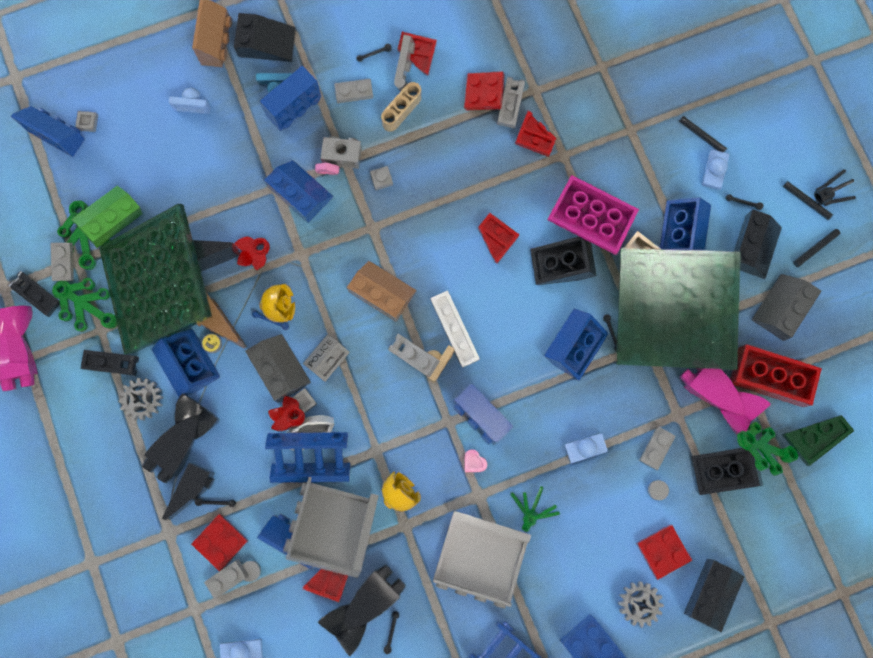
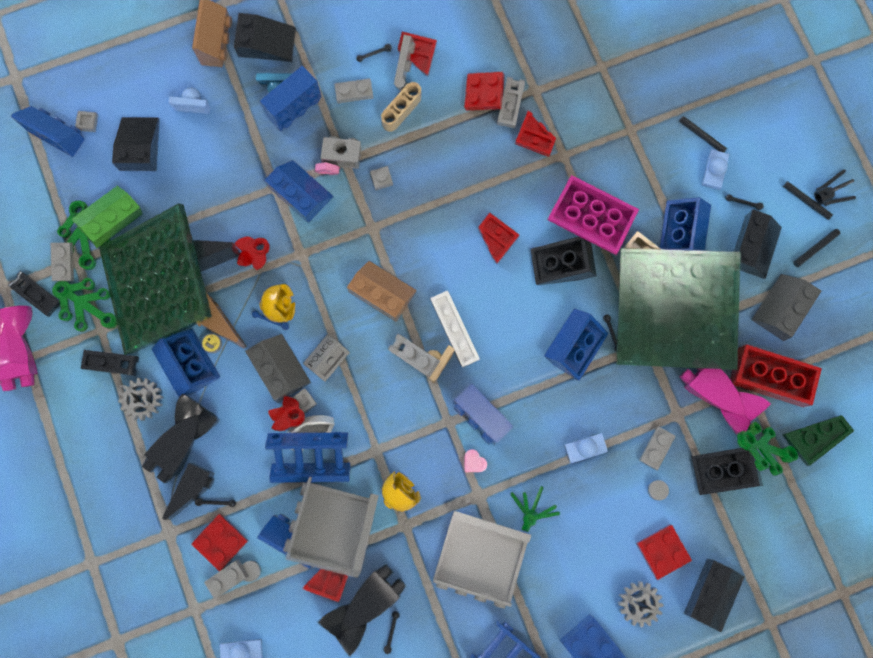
none -> black slope [112,117,160,171]

